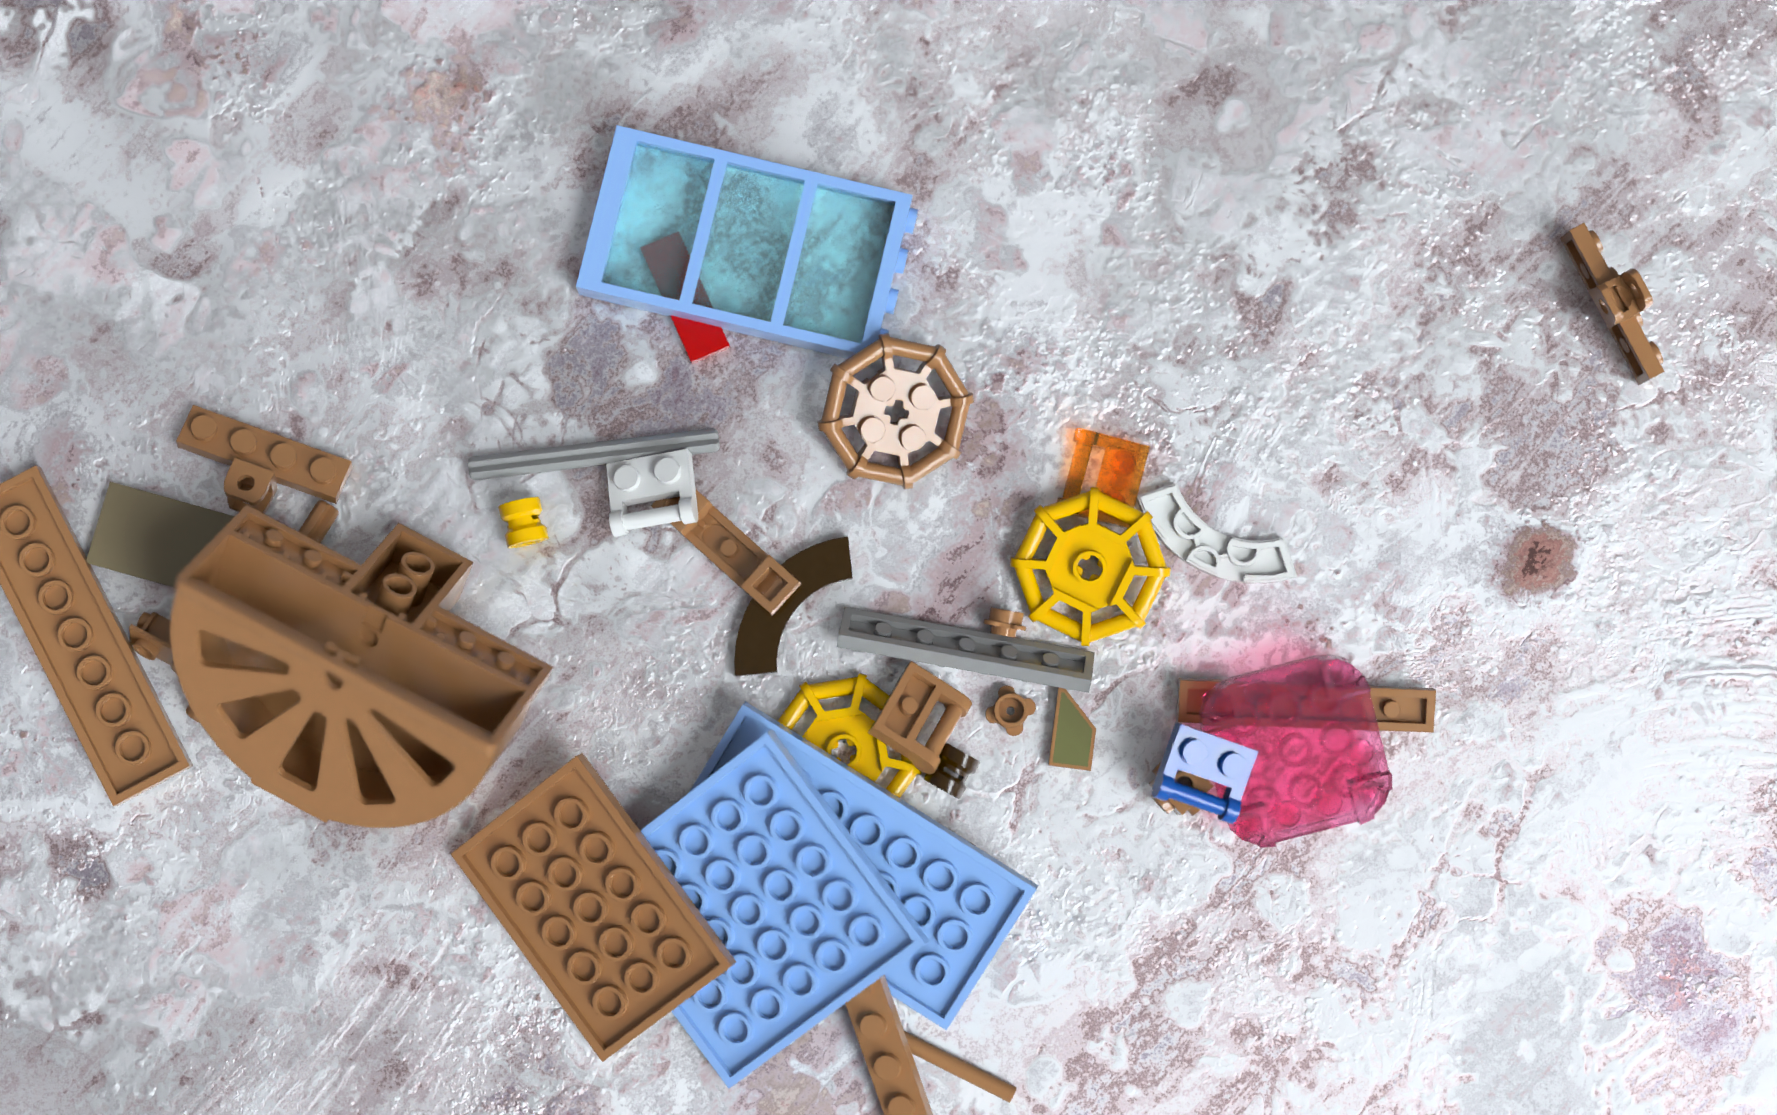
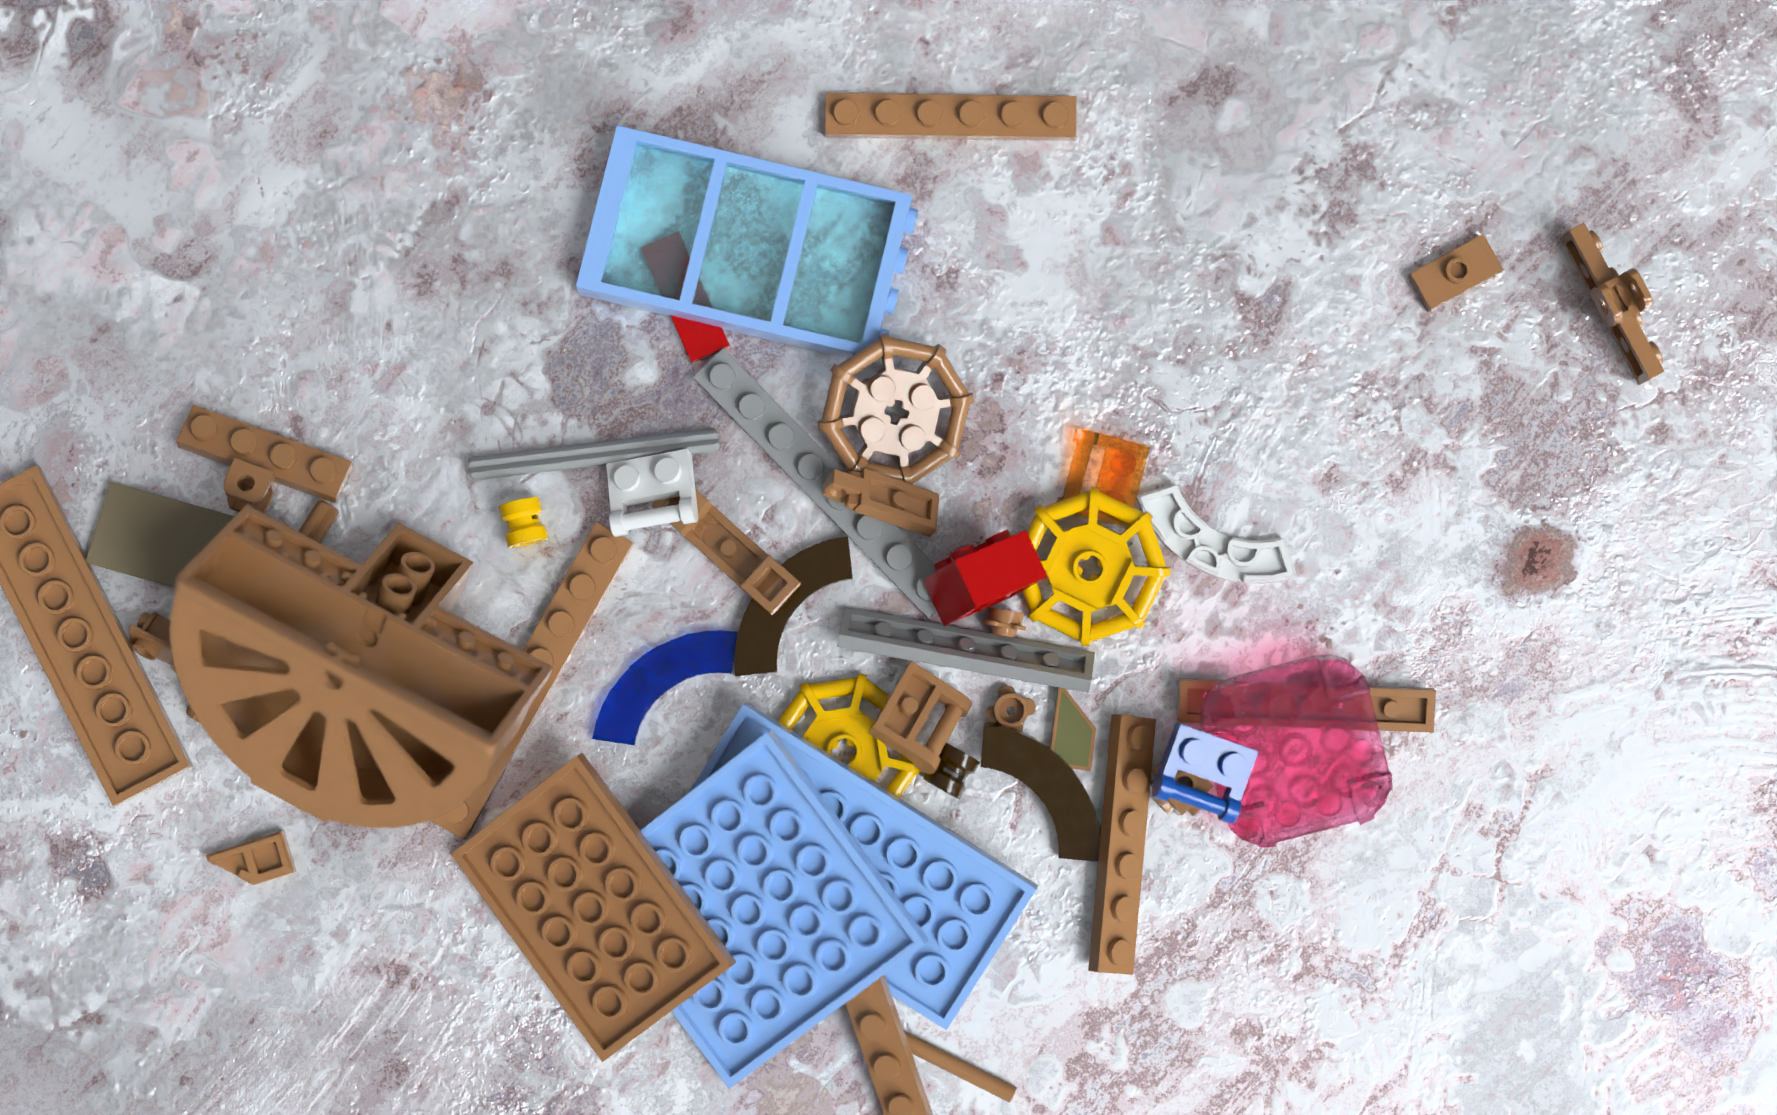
none -> medium nougat tile [206,831,297,885]
none -> medium nougat plate [430,522,634,840]
none -> clear blue tile [592,630,738,746]
none -> light grey plate [693,348,936,619]
none -> medium nougat hinge [822,468,939,537]
none -> medium nougat plate [825,93,1076,141]
none -> red brick [923,529,1048,626]
none -> dark brown tile [980,723,1101,862]
none -> medium nougat plate [1088,714,1156,975]
none -> medium nougat plate [1408,234,1504,312]

